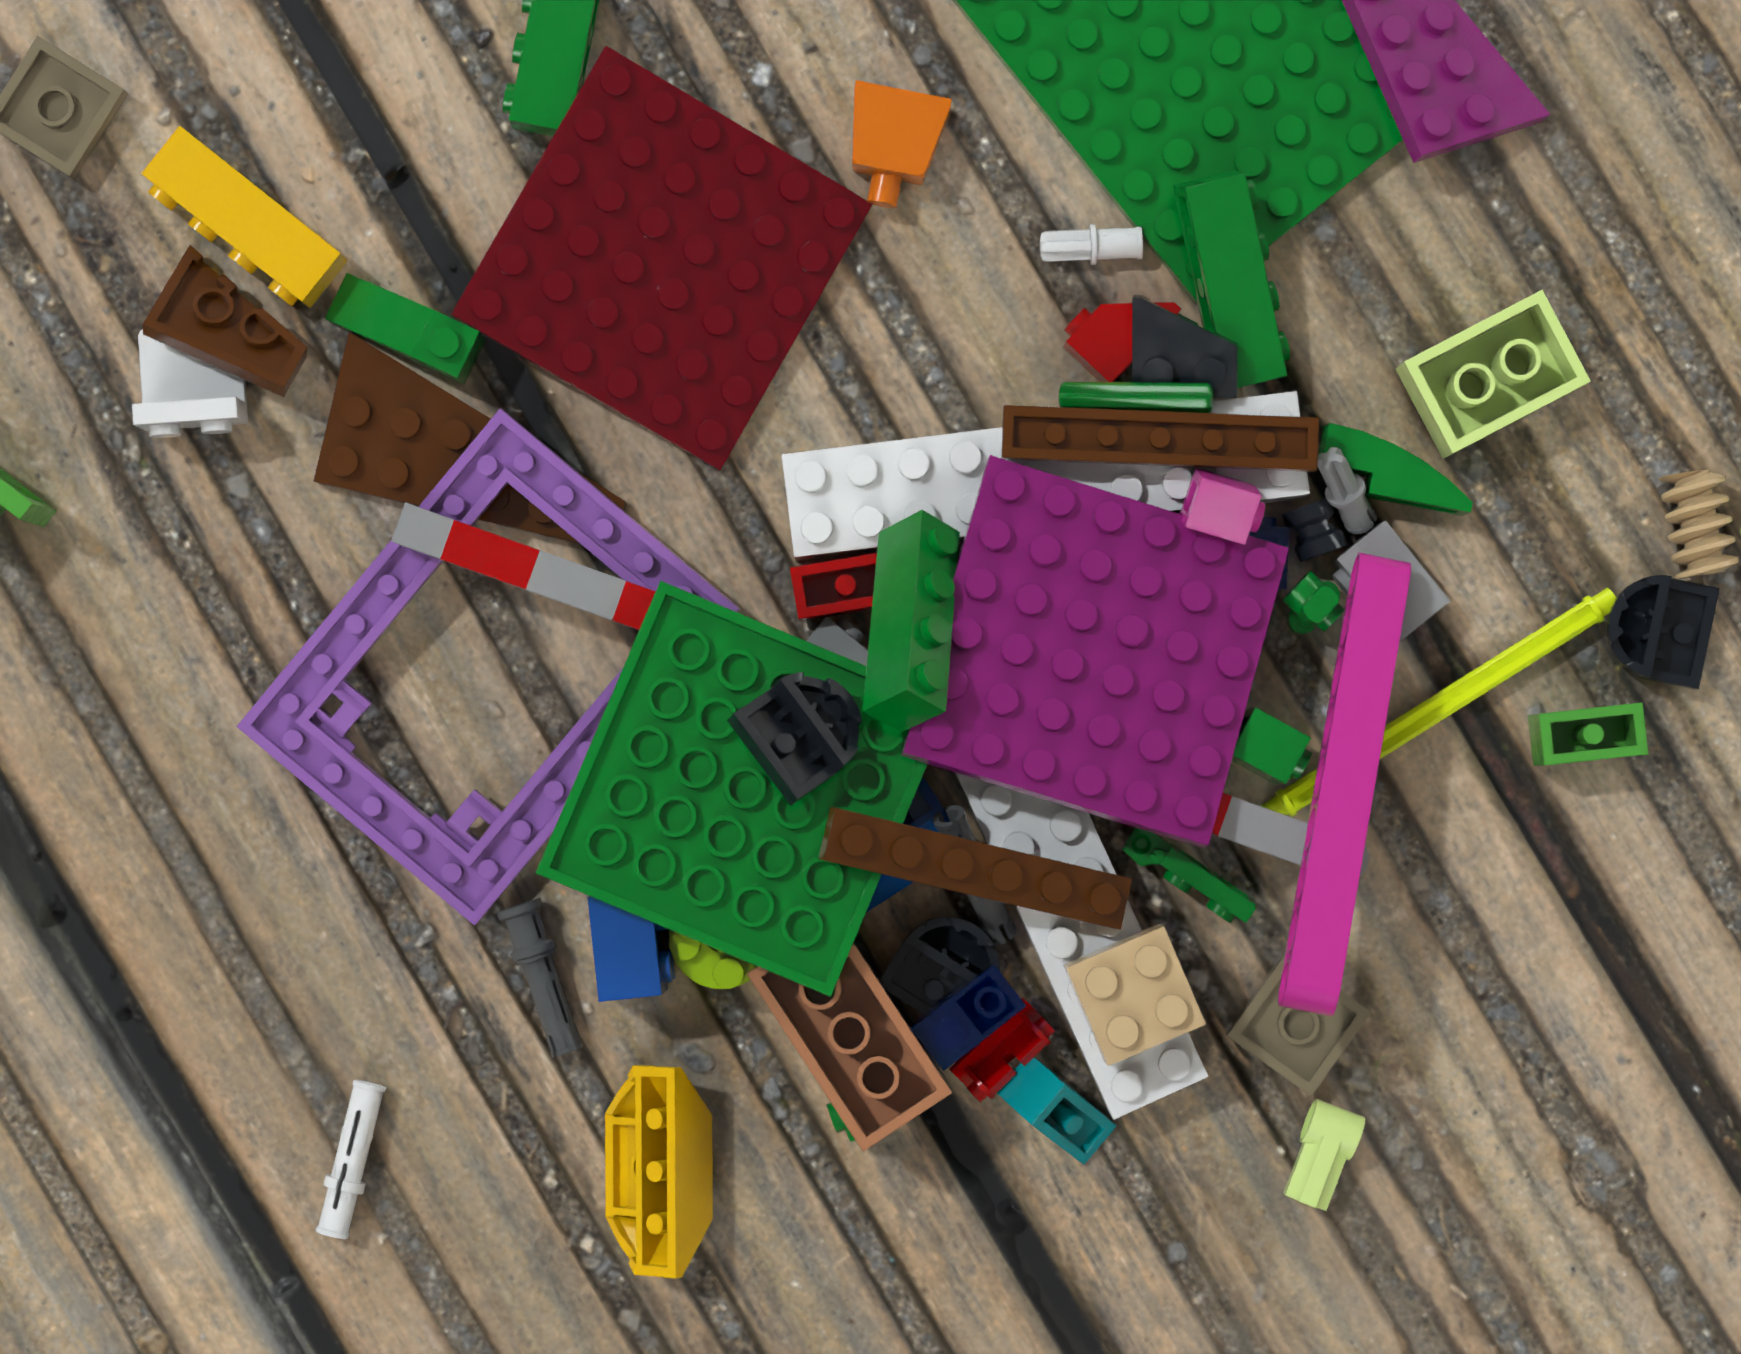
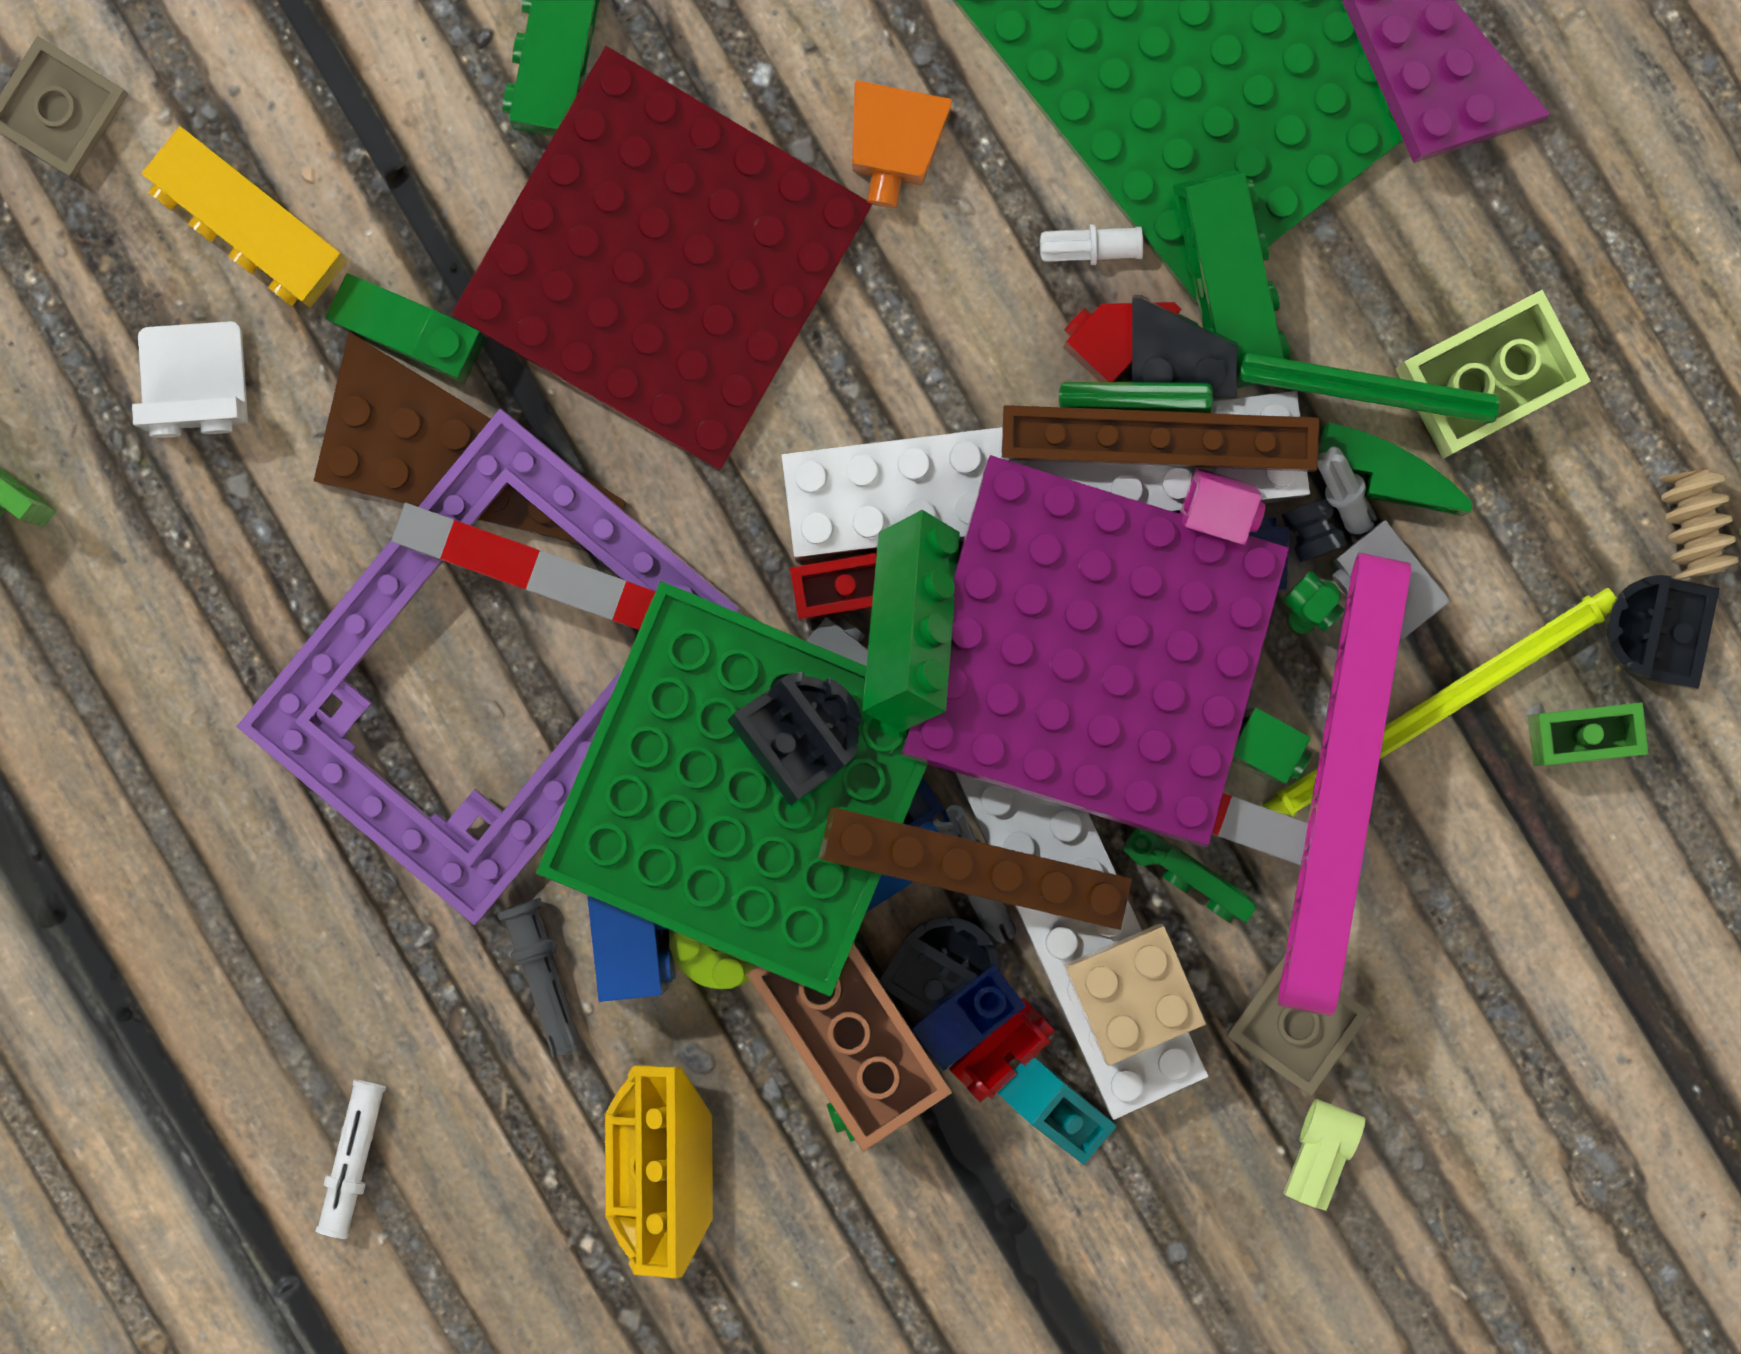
reddish brown wing [142,245,307,397] -> none
none -> green axle [1240,353,1500,423]

